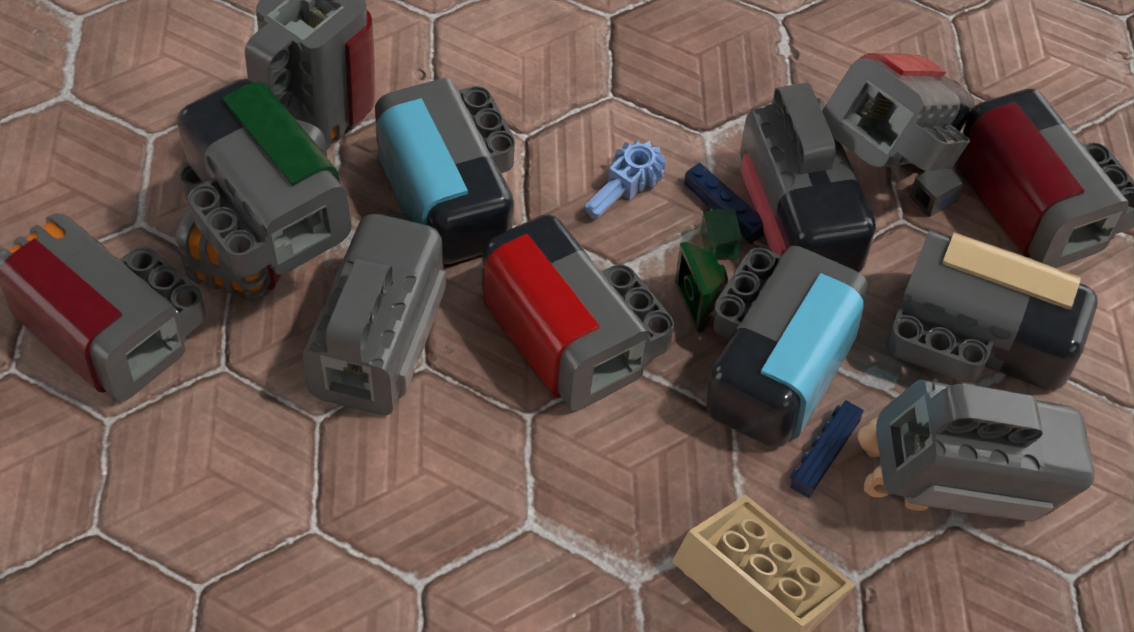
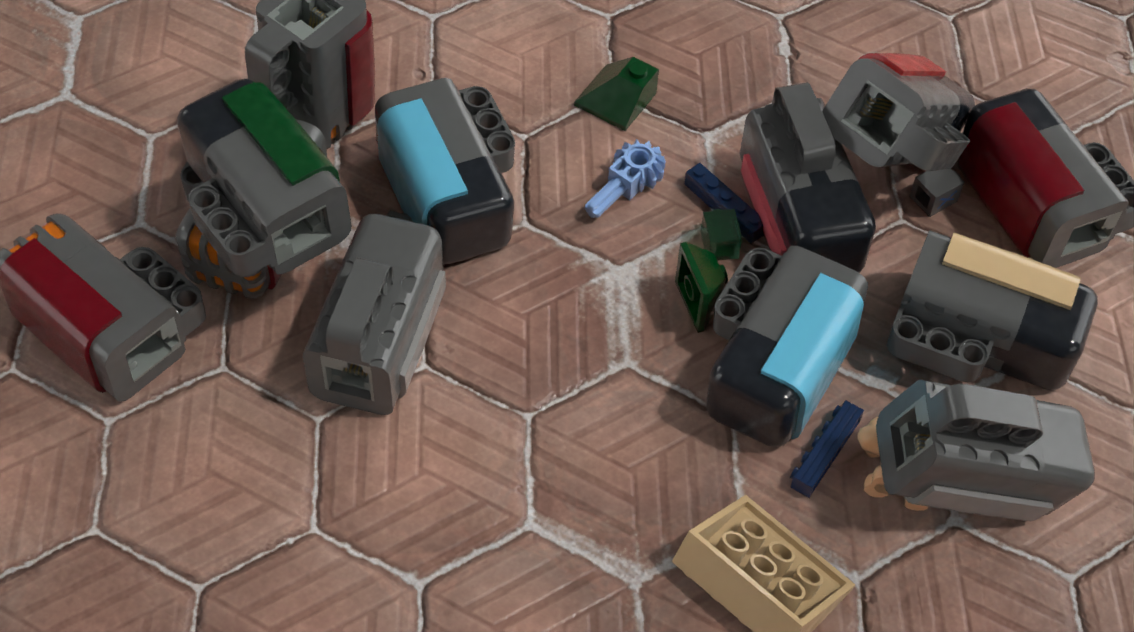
piece [482,214,674,411] -> none
none -> dark green slope [574,57,659,131]

